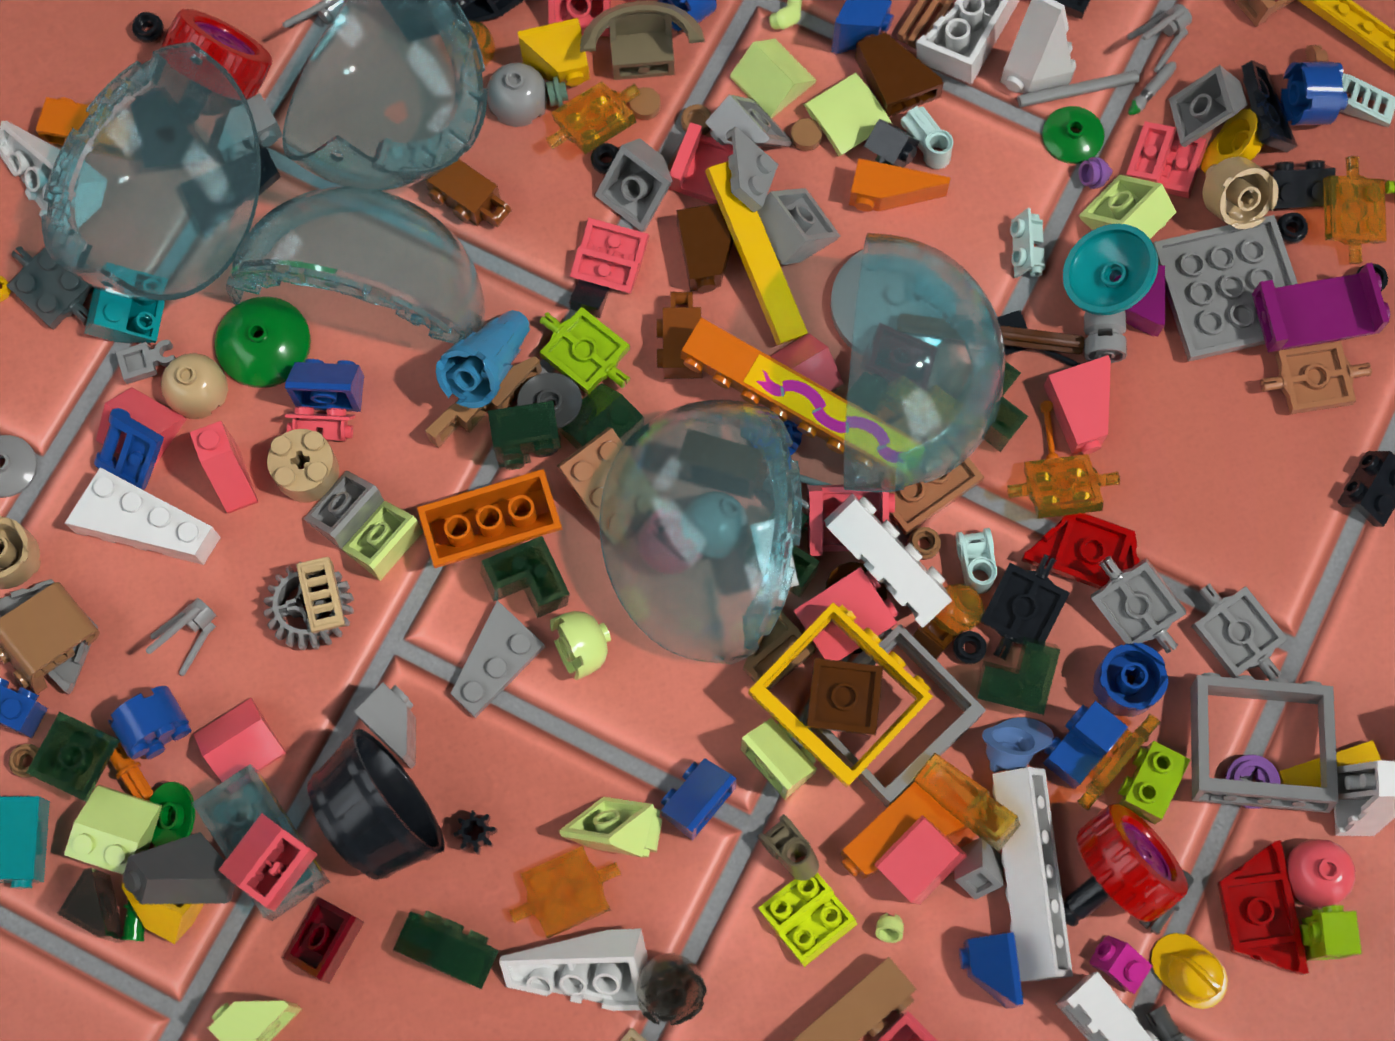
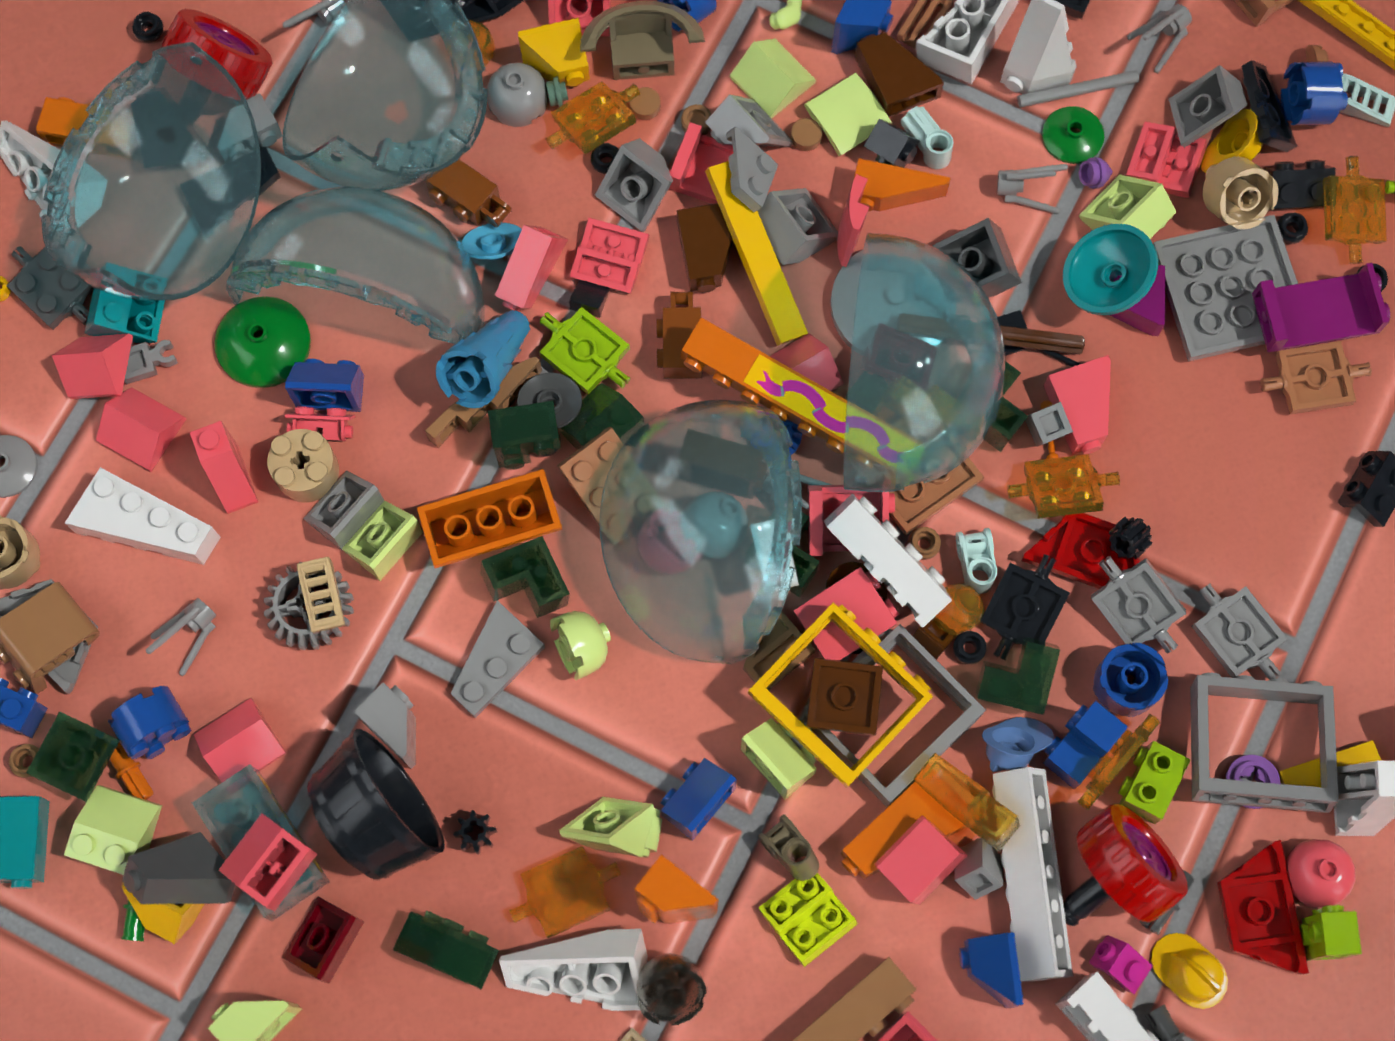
clear smoke slope [57,867,125,943] -> none
blue plate [94,408,164,490] -> none
green dish [149,782,195,847] -> none
tan cylinder [161,353,228,419] -> none
yellowish green hinge [875,913,904,943] -> none
light aqua hinge [1010,208,1045,278] -> none
light grey wheel [1084,311,1127,363] -> none
light grey piece [1128,62,1177,115] -> none
none -> coral slope [52,333,133,399]
none -> medium azure dish [462,223,522,260]
none -> coral slope [495,225,568,311]
none -> orange slope [634,854,718,924]
none -> coral slope [837,174,869,267]
none -> dark grey slope [932,218,1022,302]
none -> light grey plant [997,164,1068,214]
none -> light grey panel [1024,402,1073,446]
none -> black gear [1108,517,1153,560]

